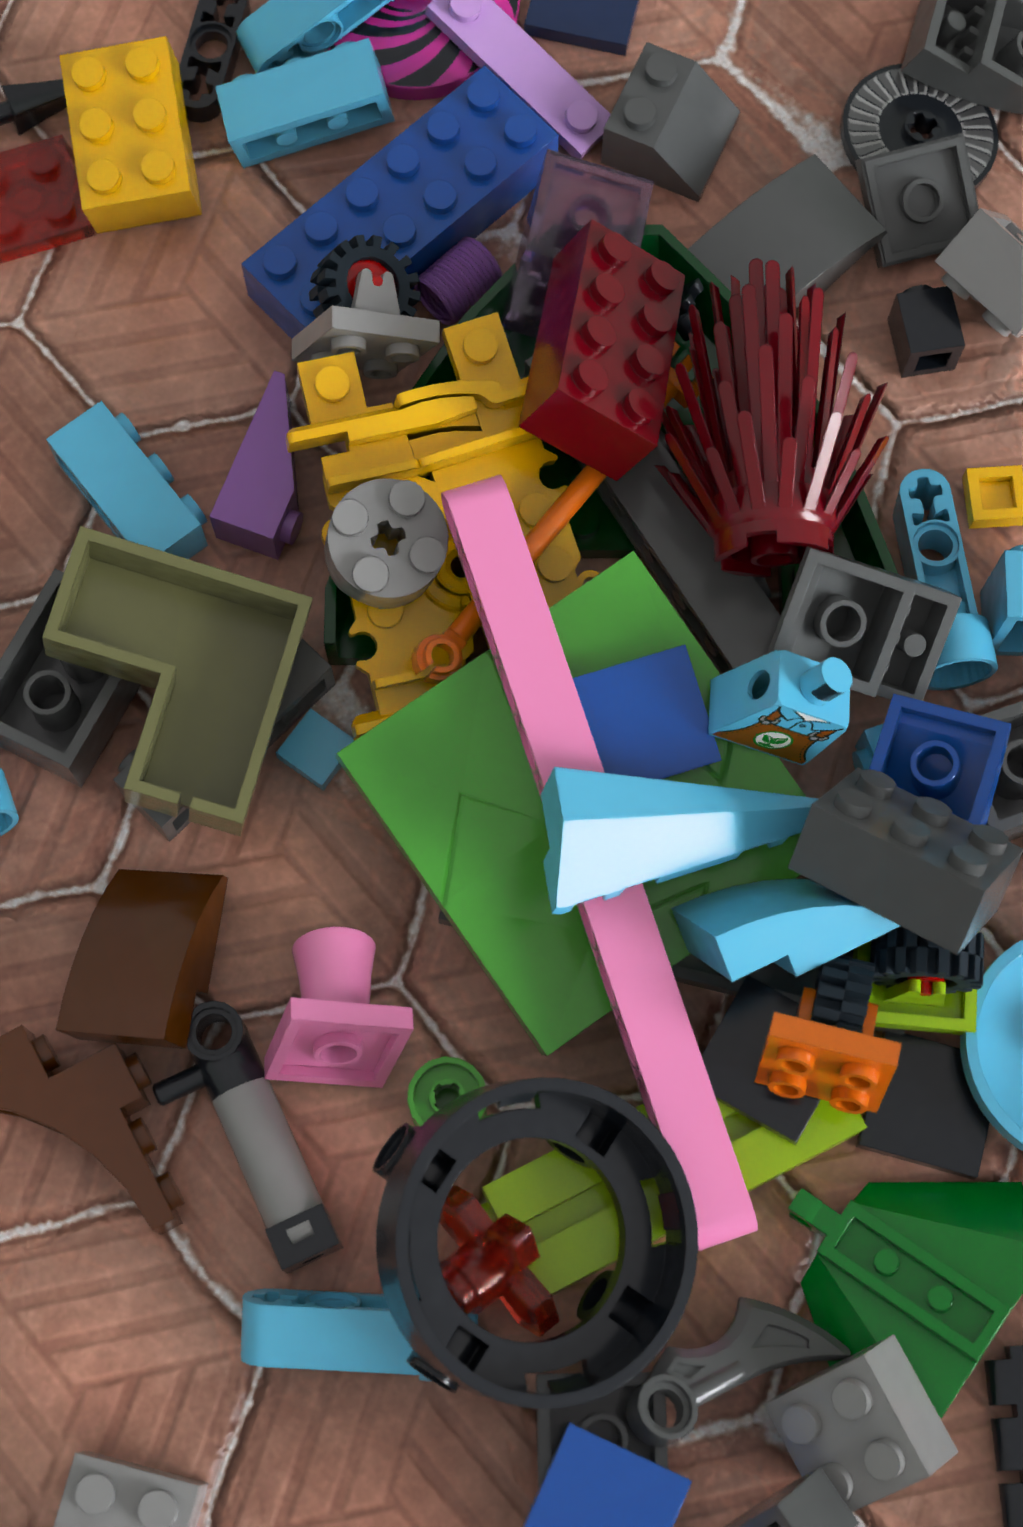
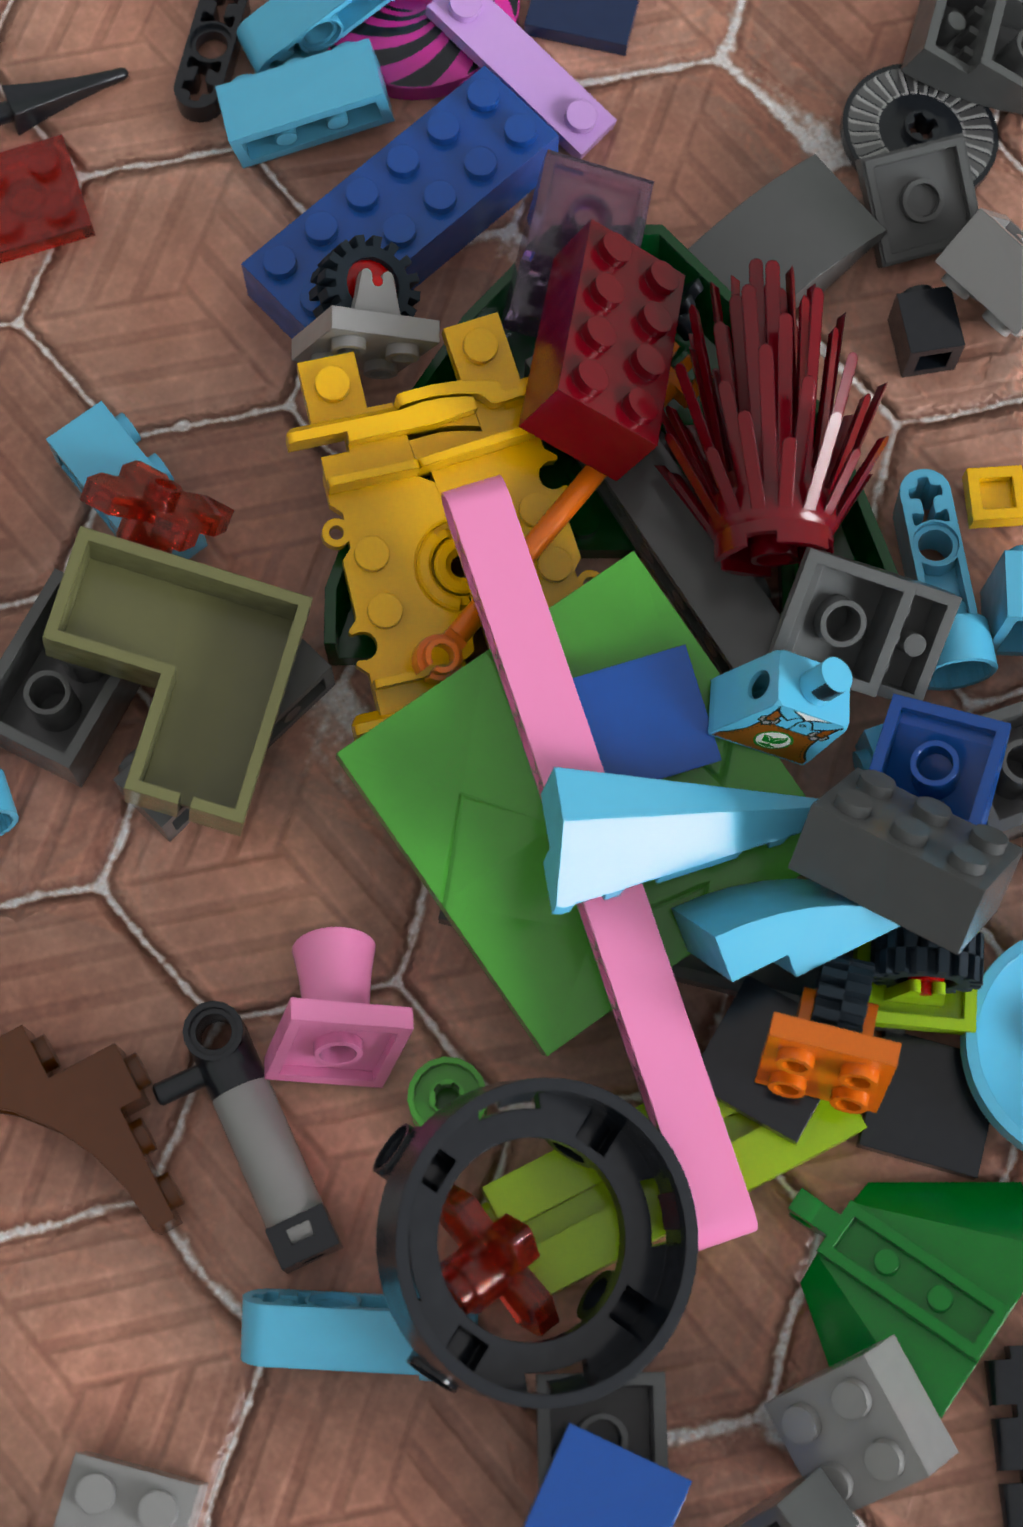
reddish brown slope [56,869,228,1049] -> none
yellow brick [59,36,202,234] -> none
medium lavender slope [209,370,303,560] -> none
medium azure tile [276,708,354,791] -> none
light grey brick [324,478,448,609] -> none
medium lavender piece [414,236,503,326] -> none
dark grey slope [601,42,740,202] -> none
dark grey piece [626,1297,851,1447] -> none
none -> clear red plant [80,460,234,554]

